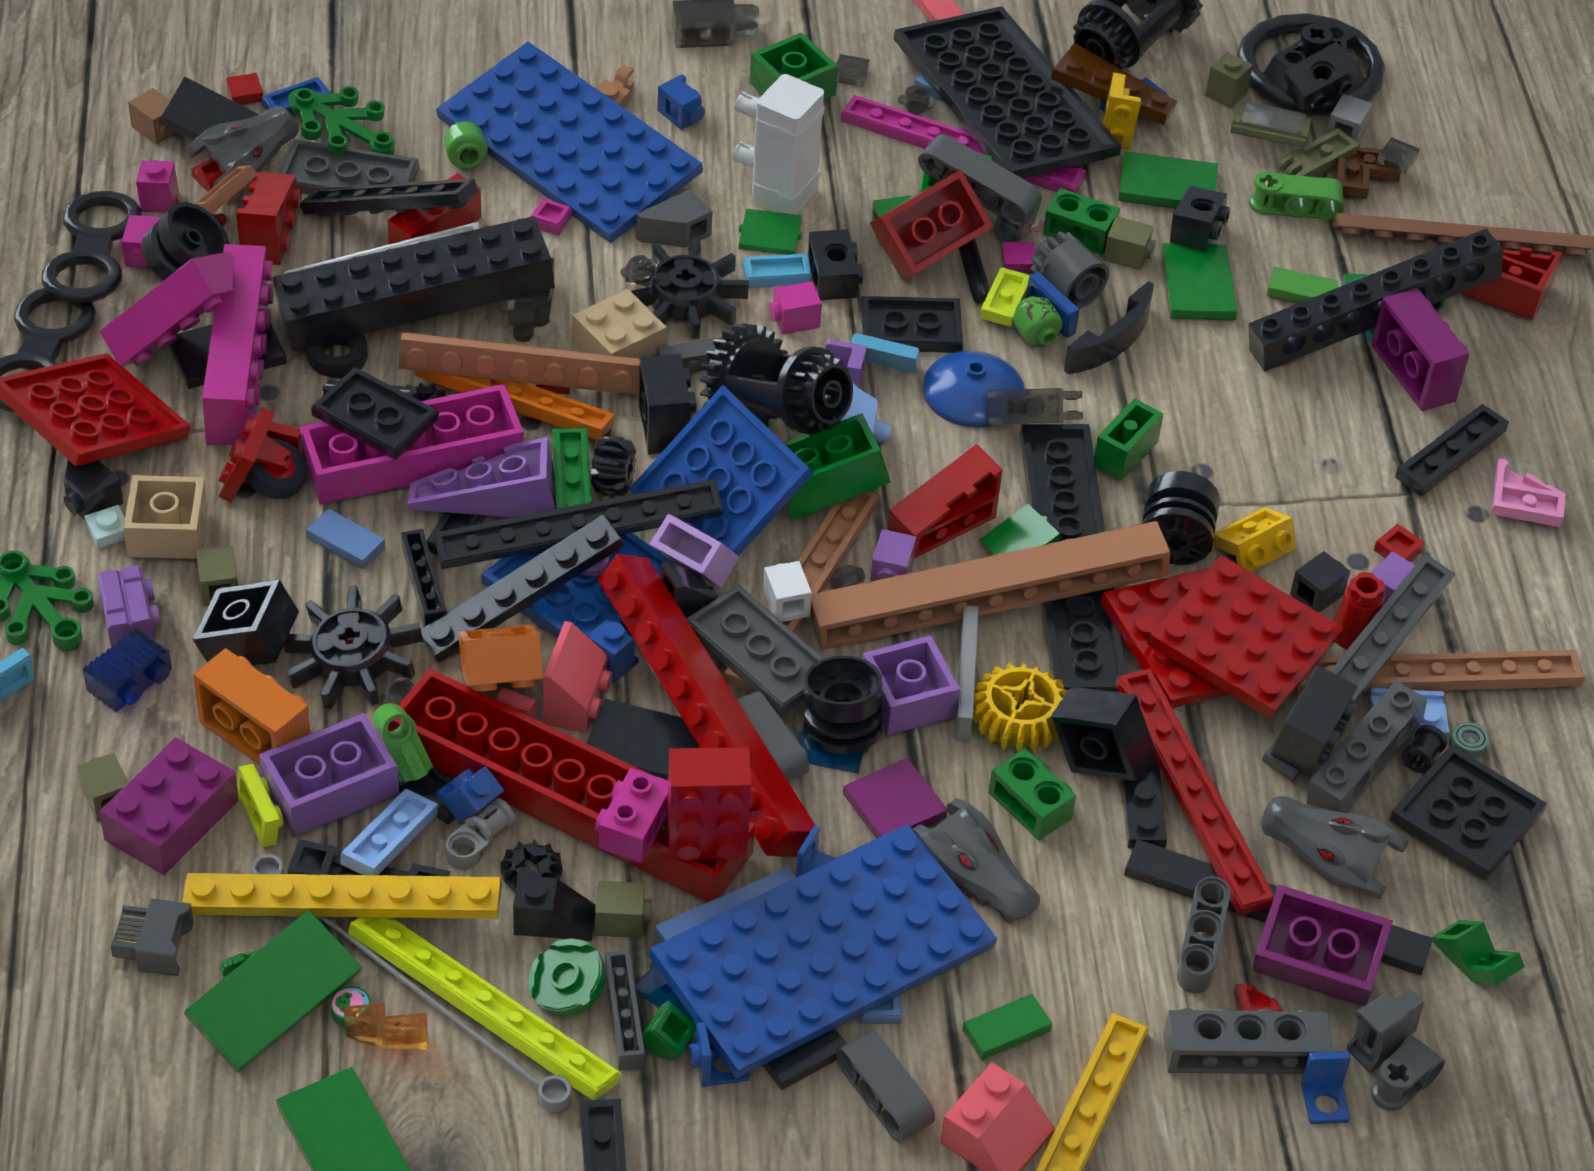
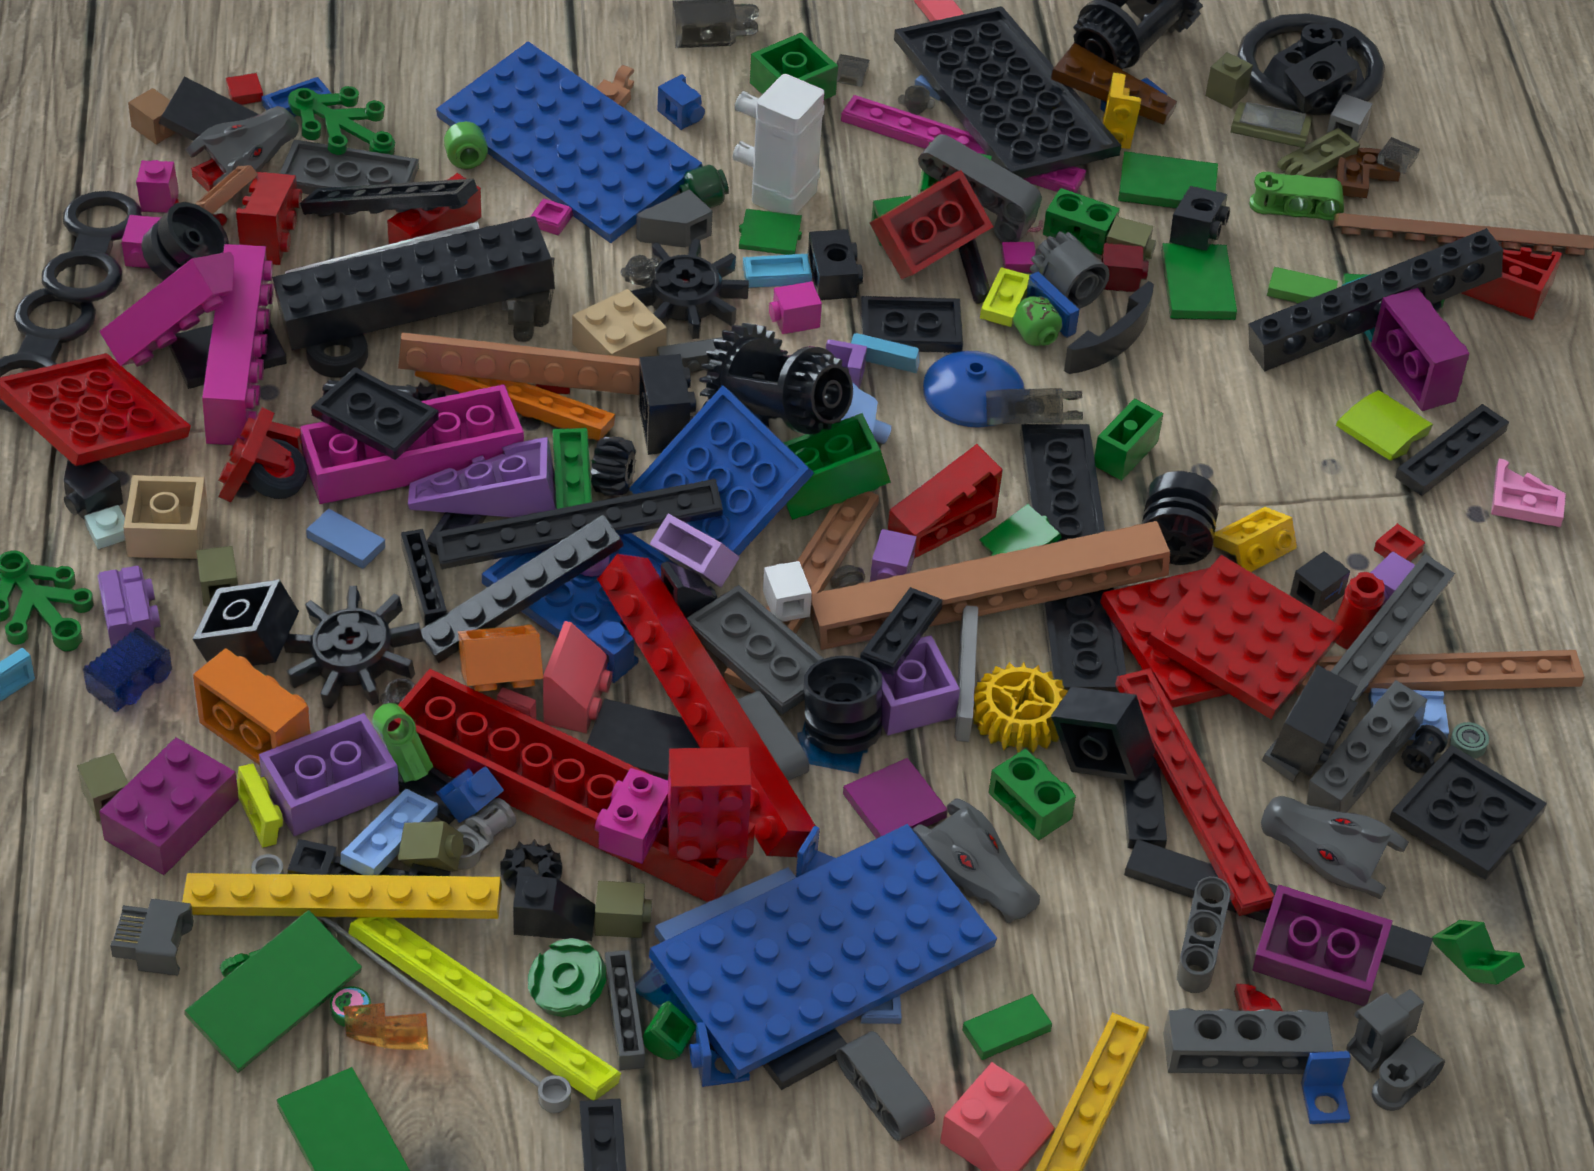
none -> olive brick [398,821,464,872]
none -> dark green head [679,165,729,208]
none -> black tile [860,587,943,676]
none -> dark red brick [1101,243,1149,292]
none -> lime slope [1335,390,1433,461]

